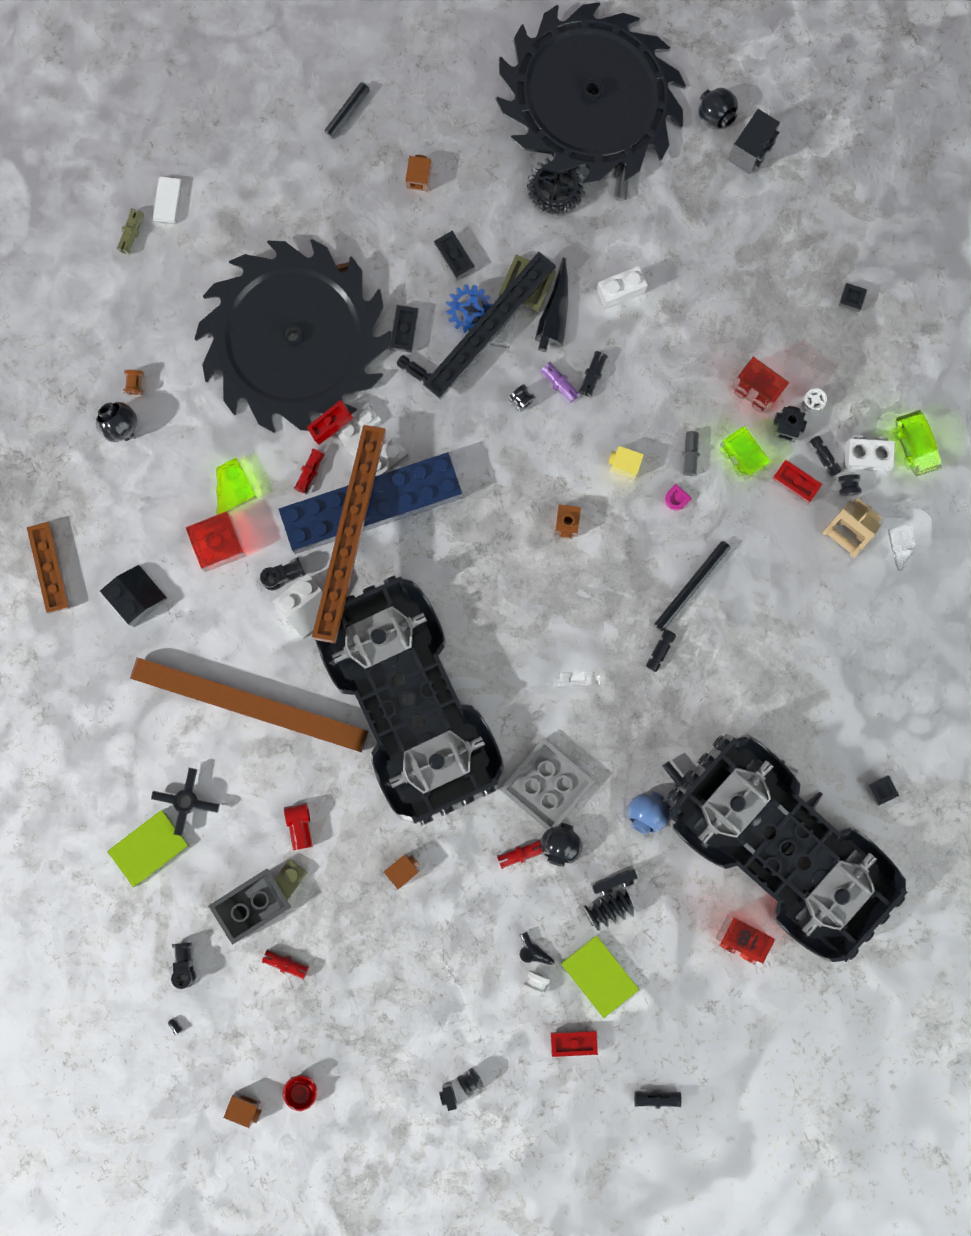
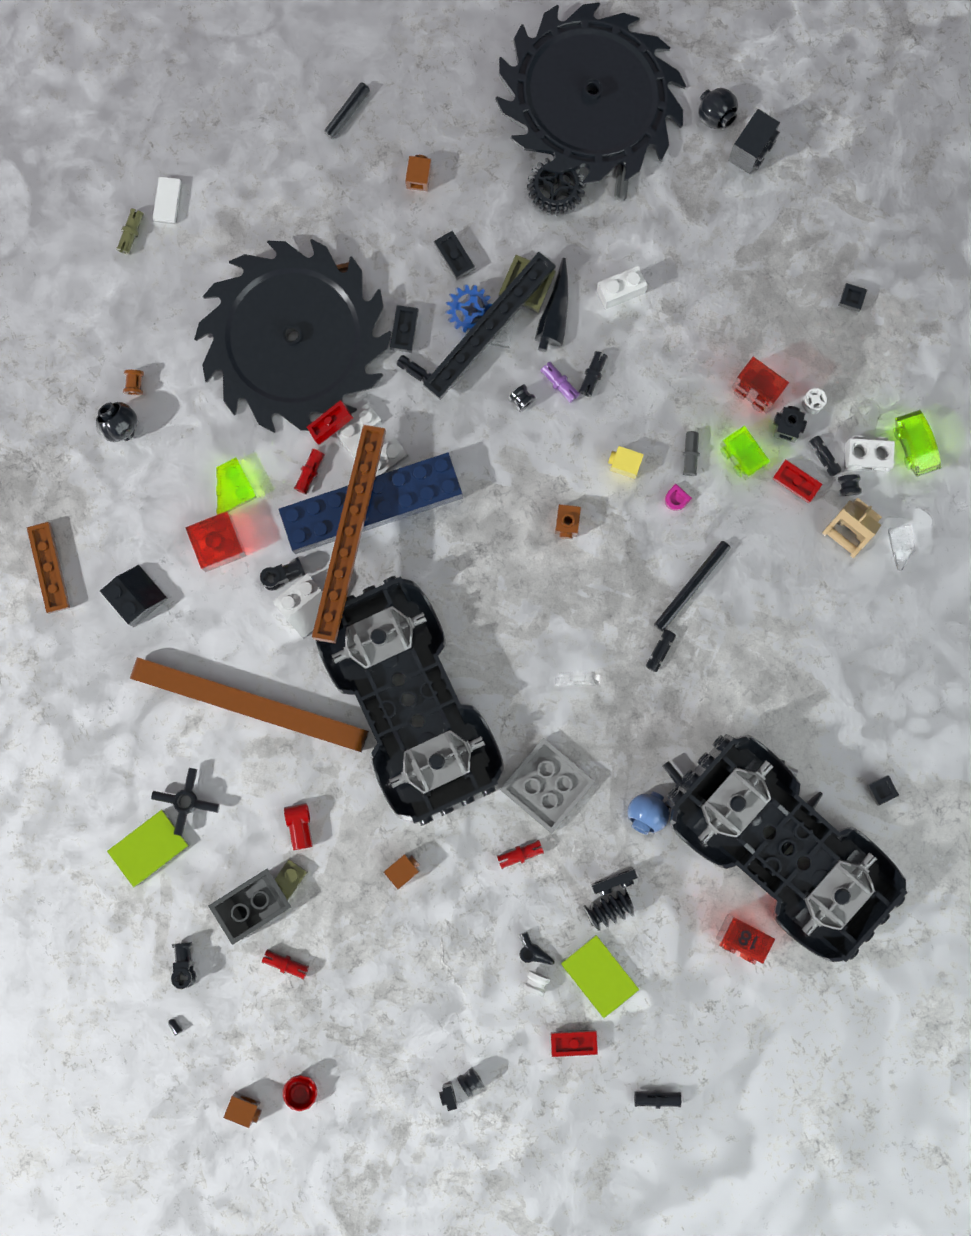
black plant [540,823,583,867] -> none

